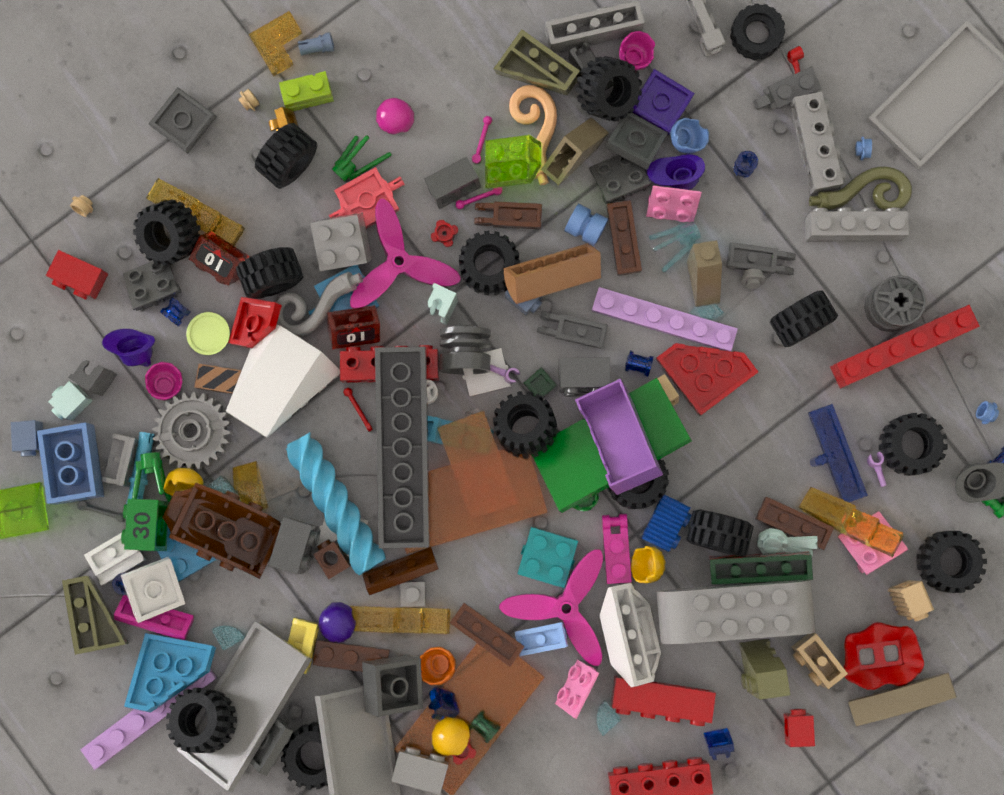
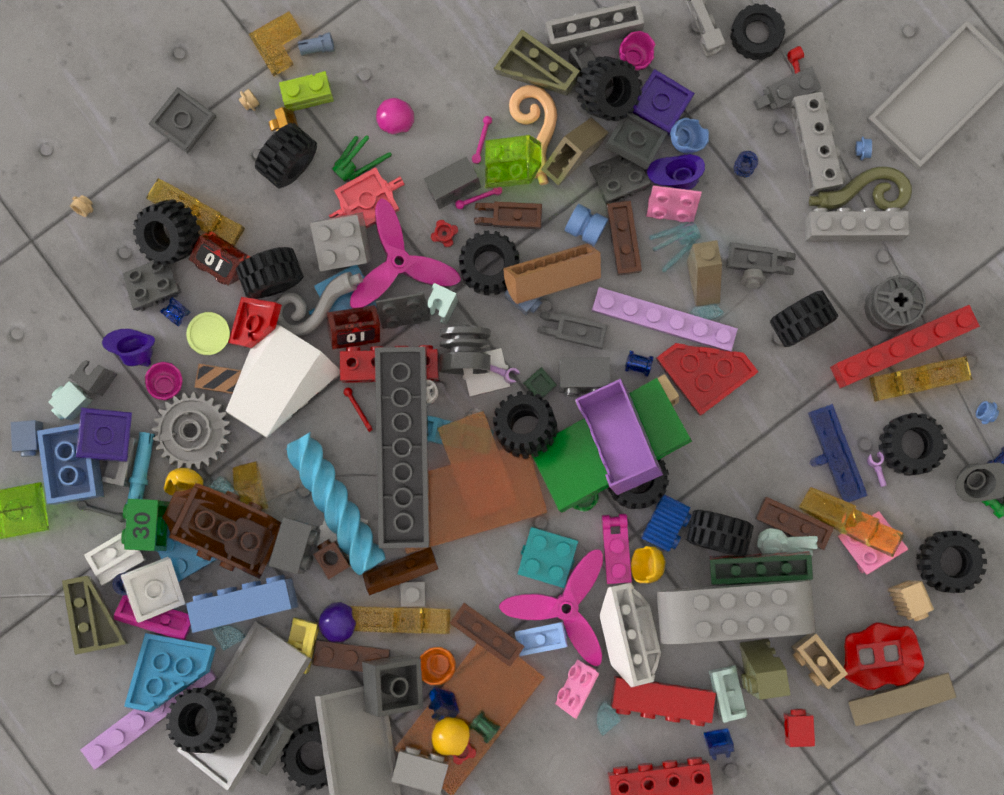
red brick [46,250,108,300] -> none
green plant [132,452,171,502] -> none
none -> dark purple plate [76,407,132,462]
none -> medium blue brick [186,575,299,633]
none -> dark grey hinge [375,292,430,329]
none -> light aqua hinge [709,665,747,723]
none -> clear yellow slope [869,356,973,402]

